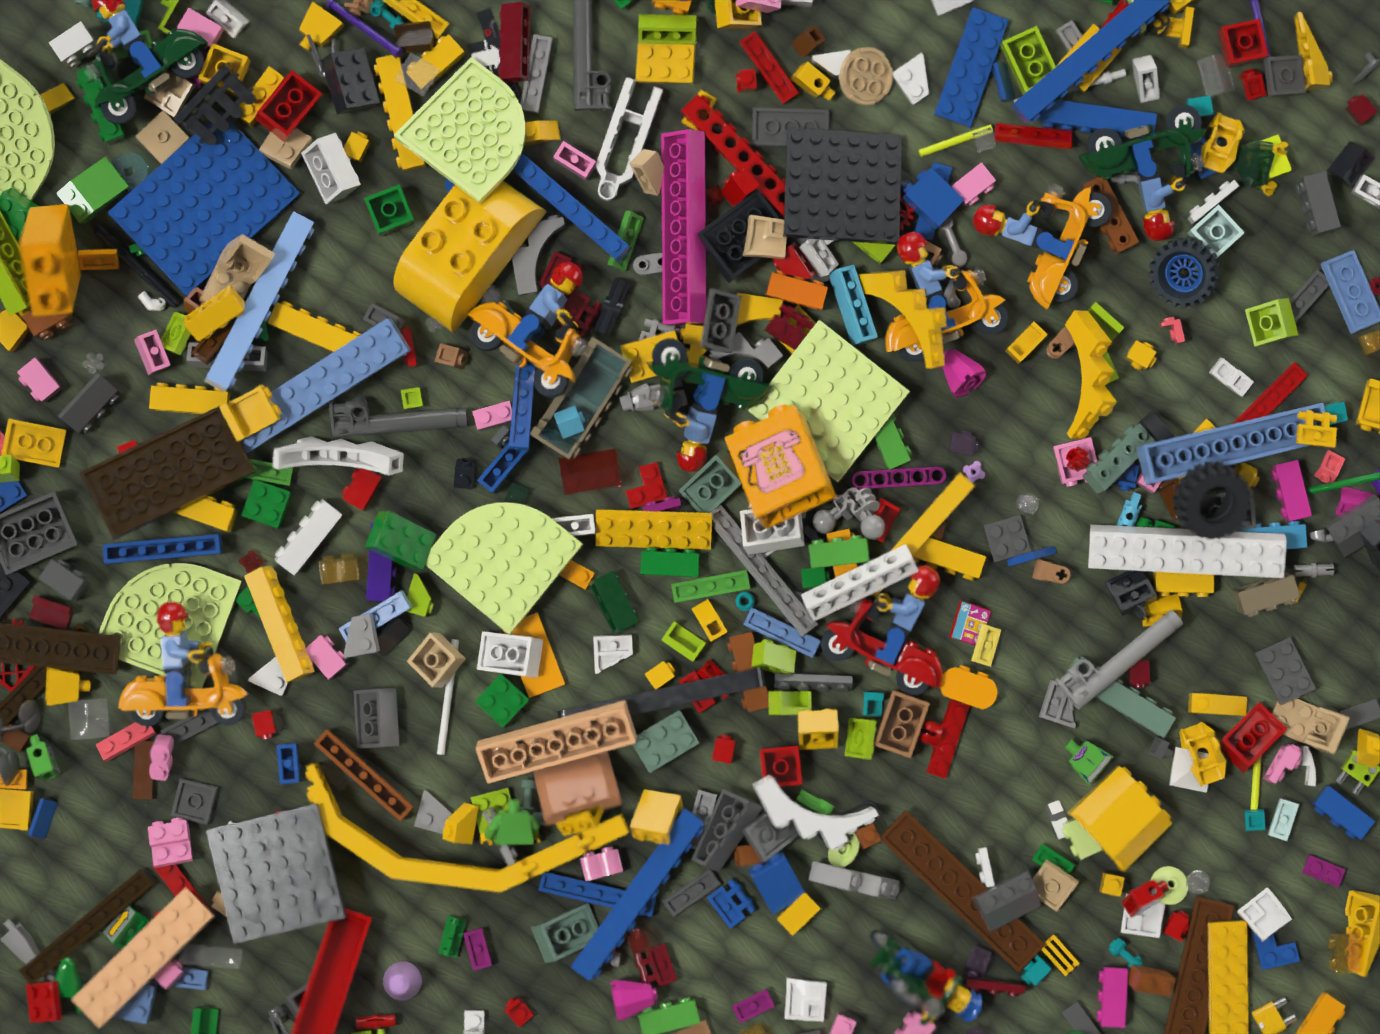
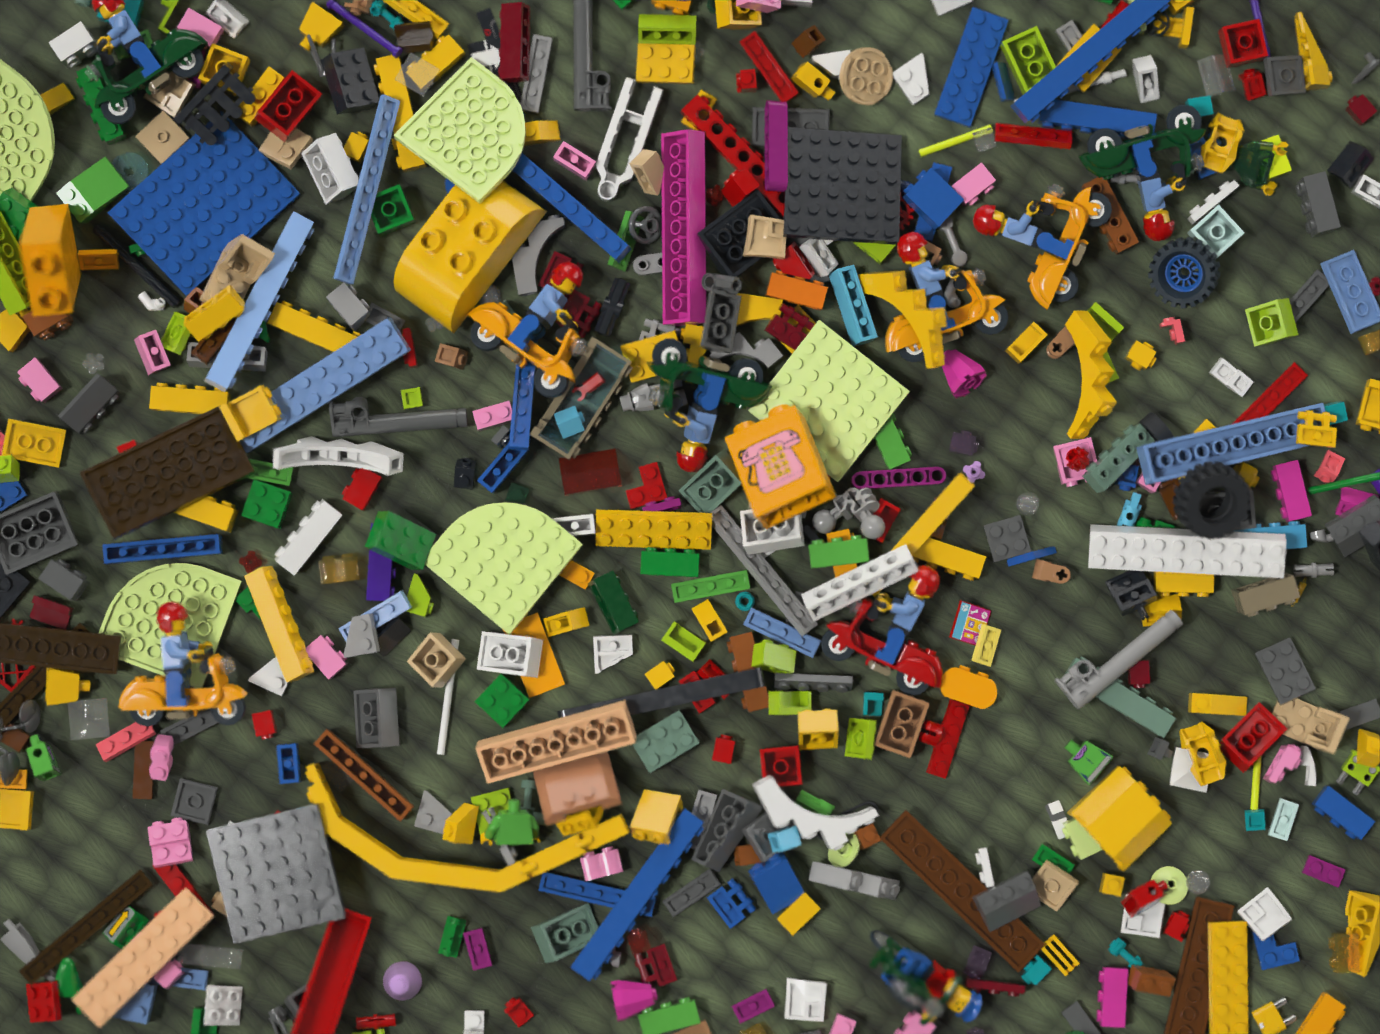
blue slope [28,798,57,839] -> none
green brick [801,567,829,589] -> none
light grey wing [1039,680,1076,728] -> none
none -> white hinge [204,985,243,1025]
none -> light grey slope [326,282,370,332]
none -> medium blue plate [333,94,400,284]
none -> yellow slope [543,607,590,637]
none -> bar [571,372,606,401]
none -> dark grey piece [629,206,662,244]
none -> dark grey piece [702,273,742,294]
none -> magenta beam [765,100,788,192]
none -> medium azure brick [768,826,802,852]

